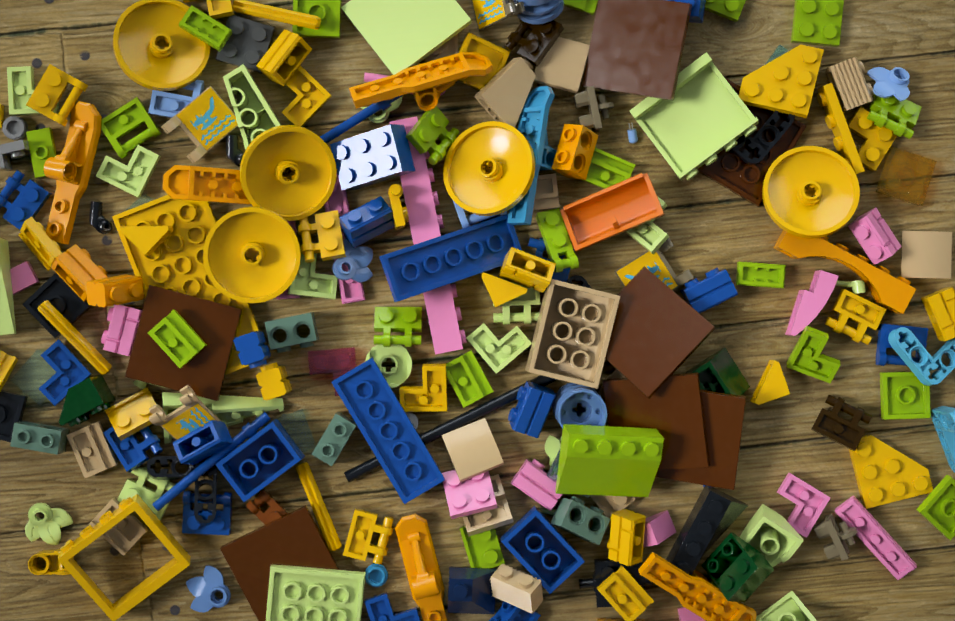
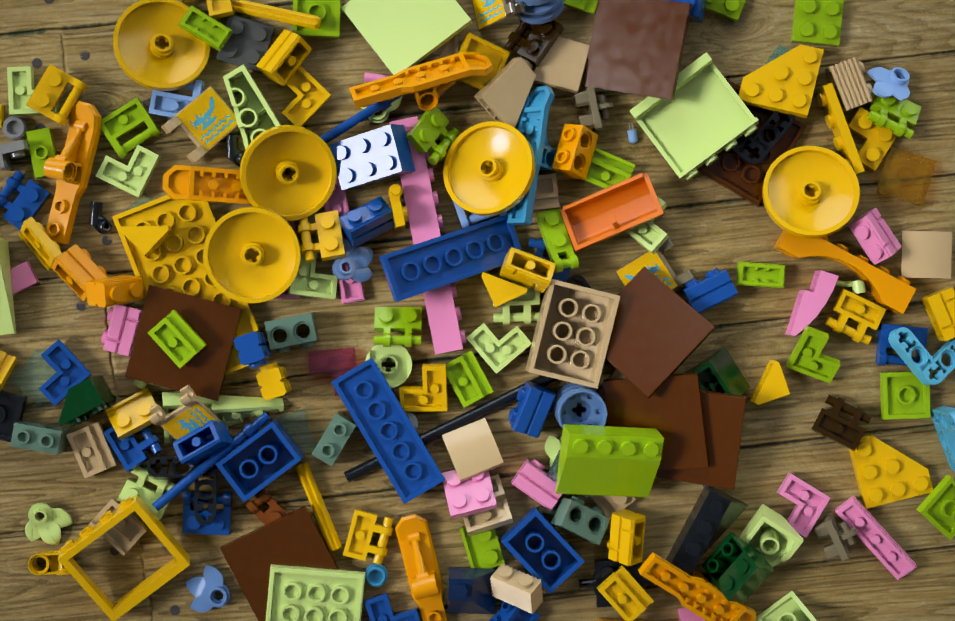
black plate [22,273,91,339] -> none
yellow axle [37,300,112,375] -> none
bright pink slope [643,510,676,547] -> none

